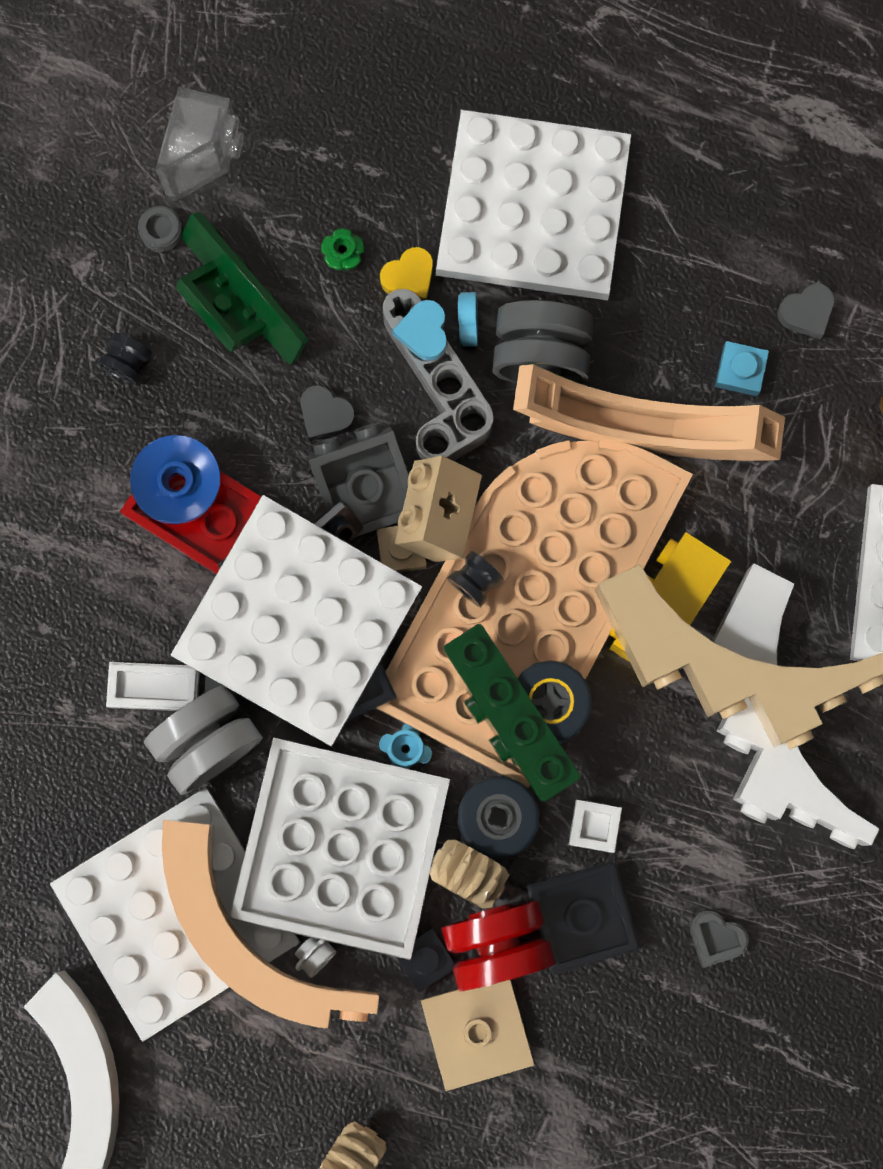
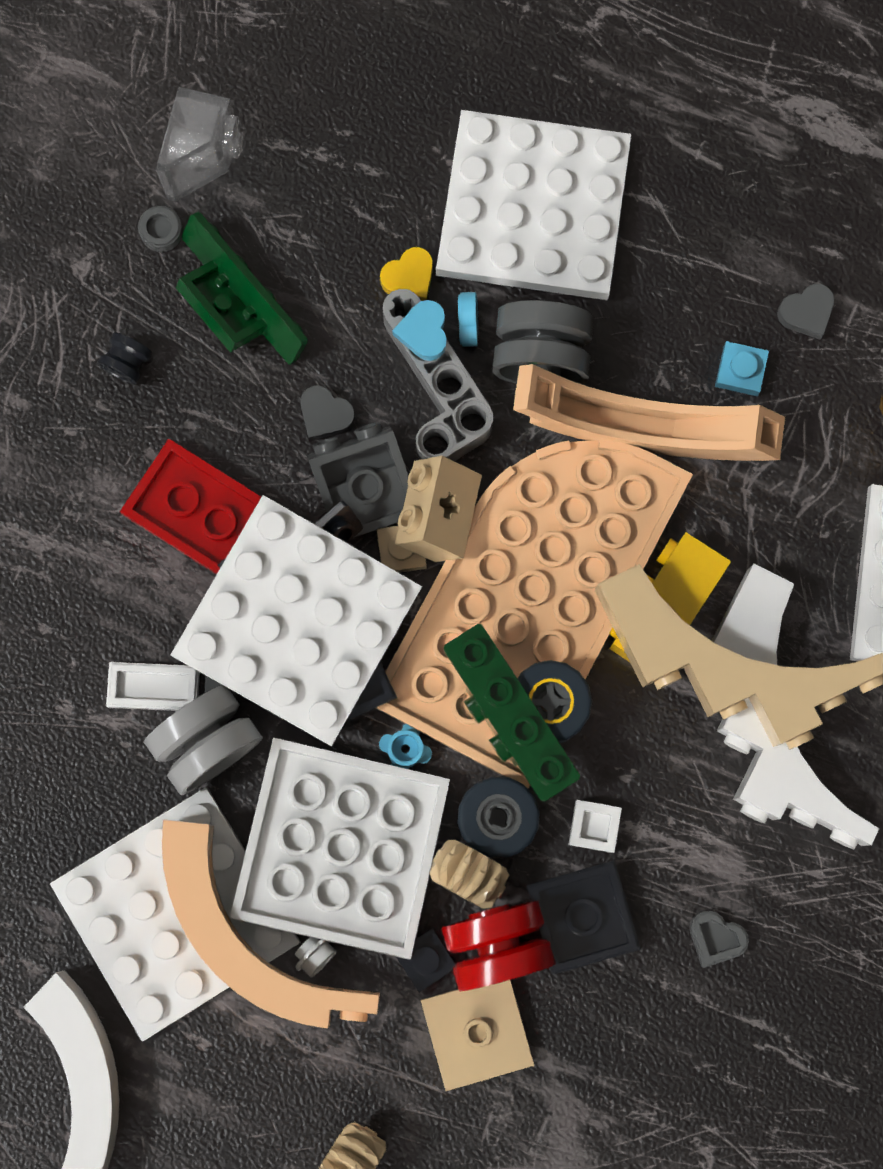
blue dish [130,435,221,524] -> none
green plate [321,228,364,271] -> none
black wheel [447,551,504,608] -> none

